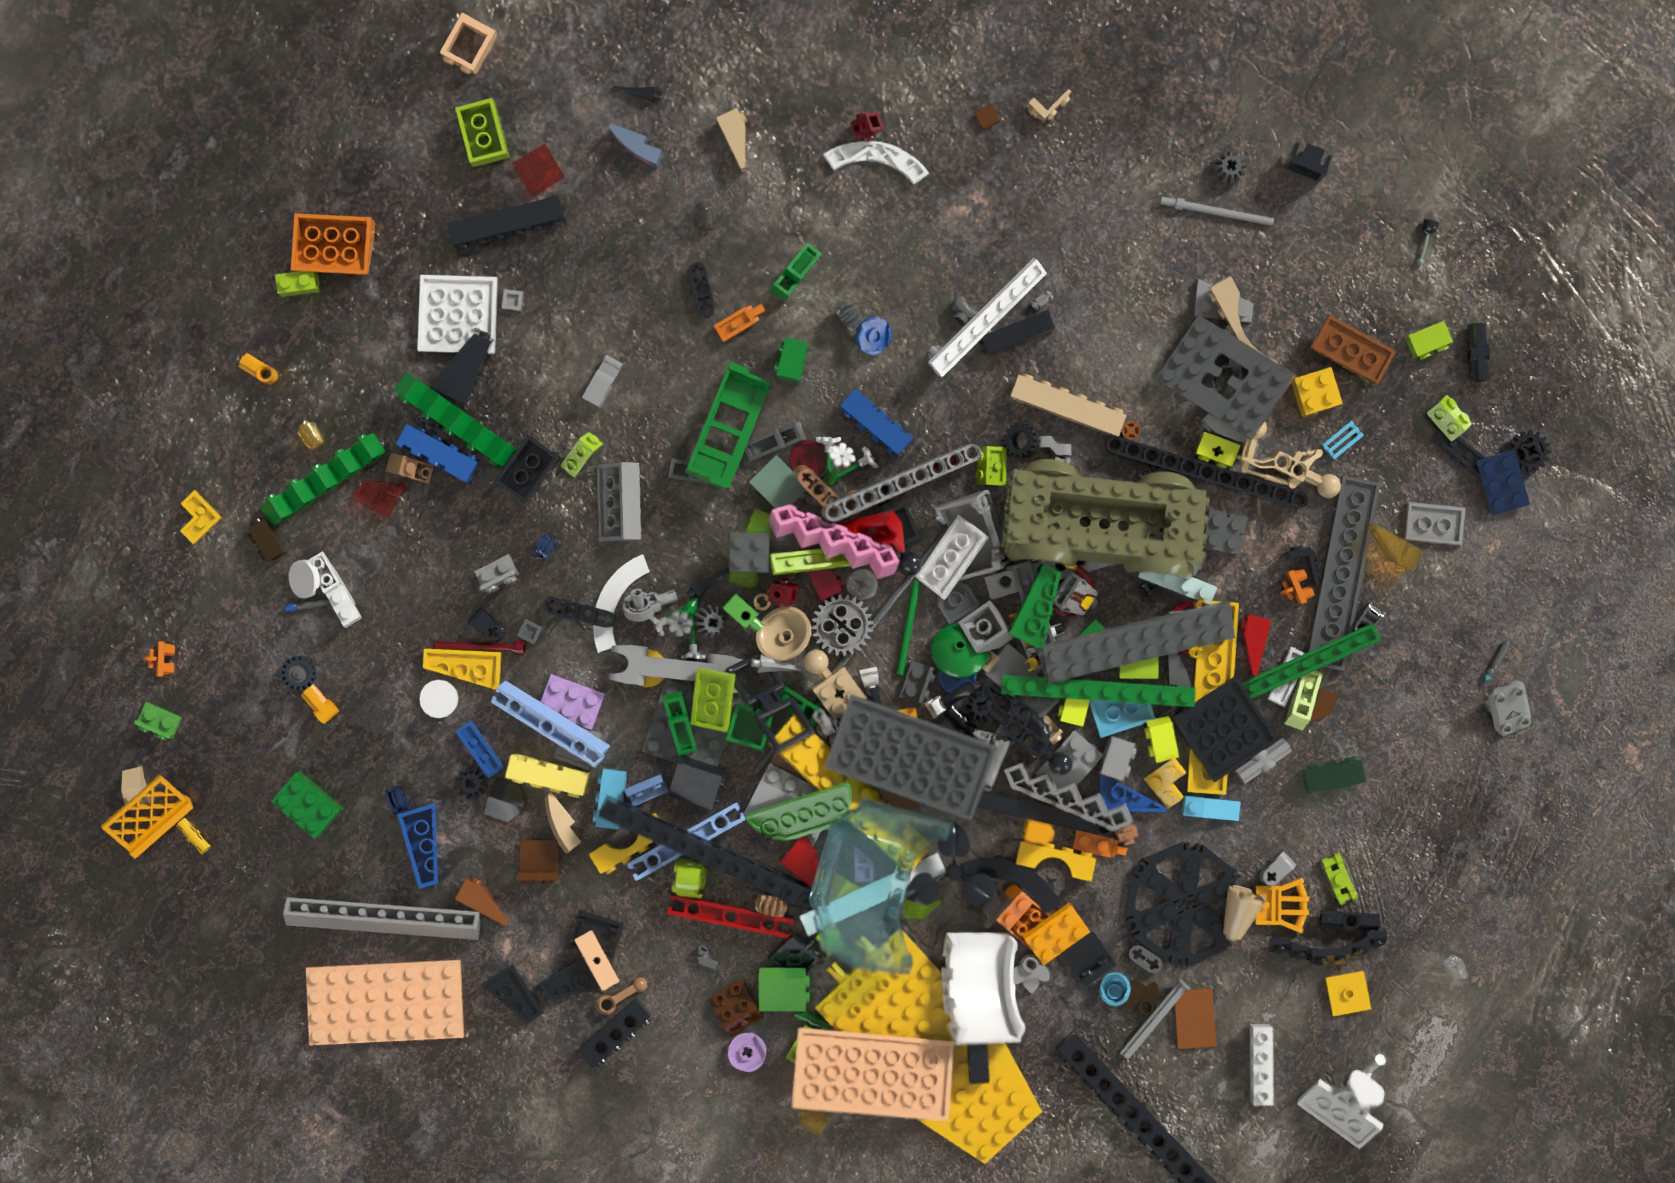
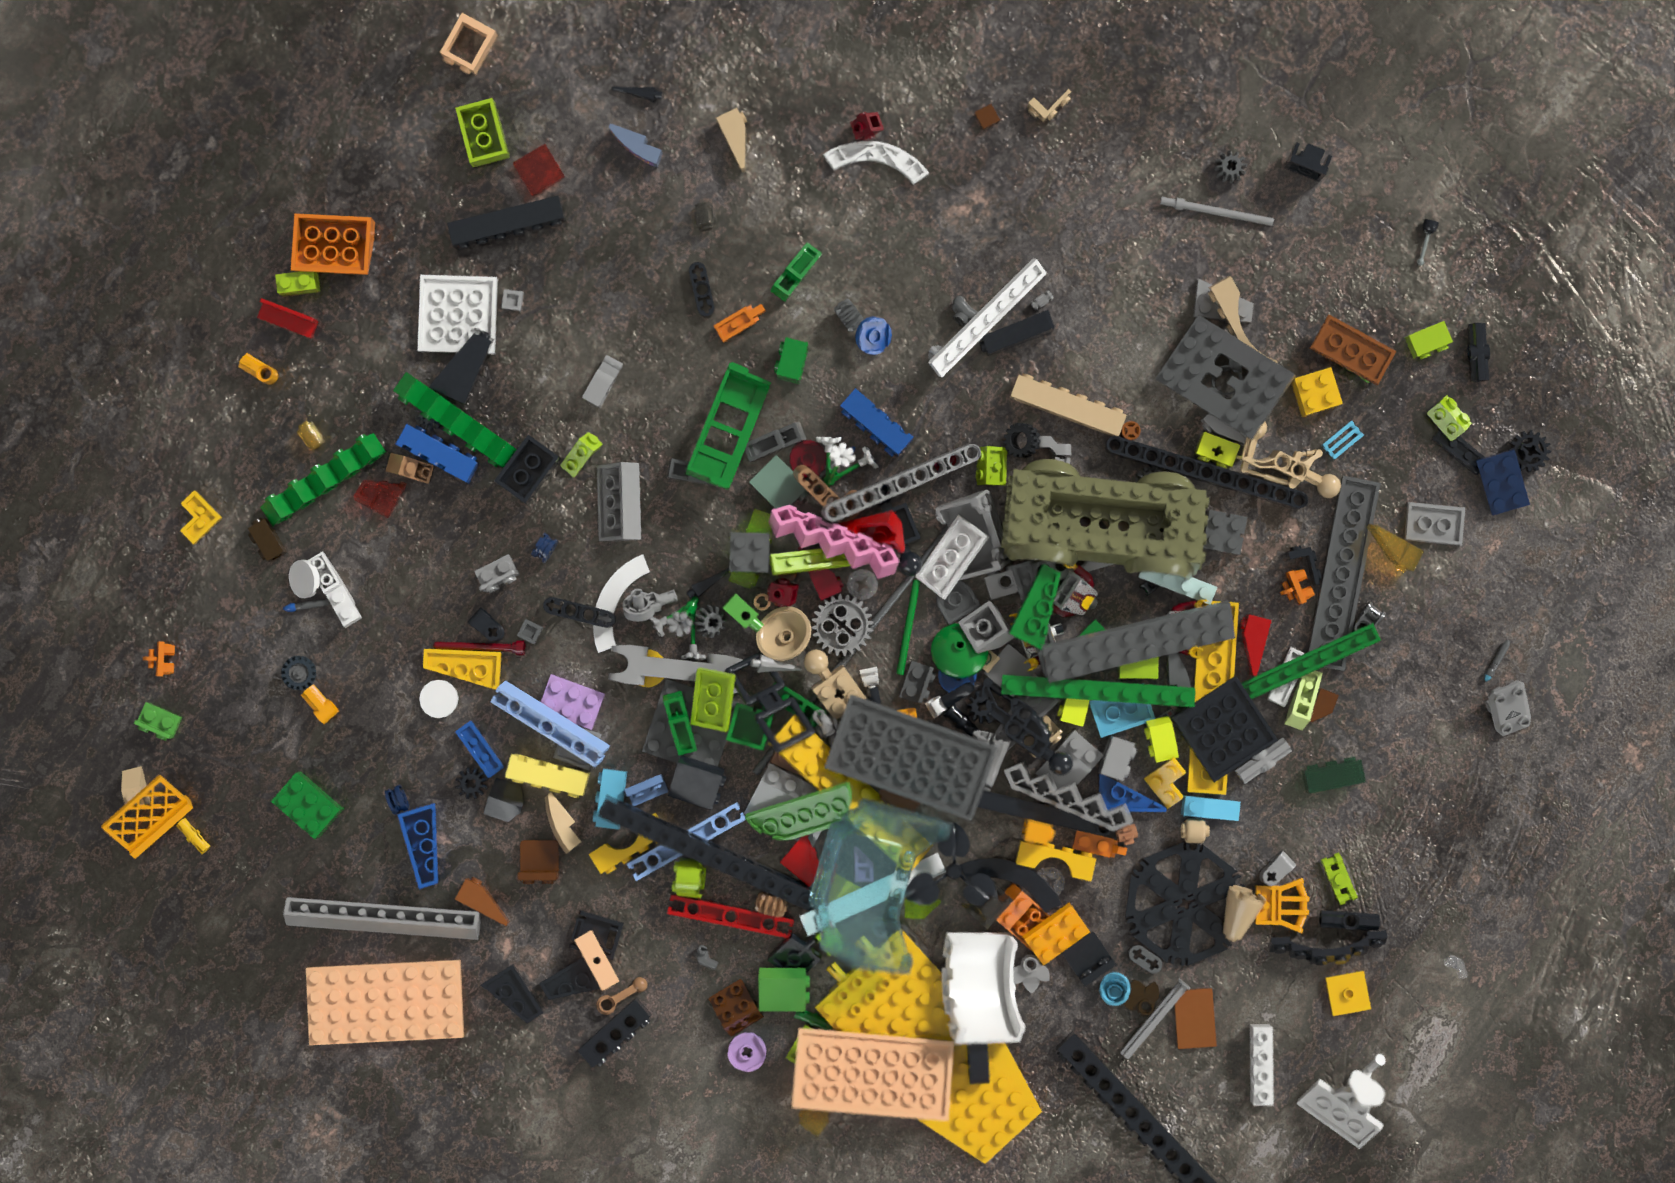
none -> red panel [257,298,319,339]
none -> tan head [1181,818,1210,844]

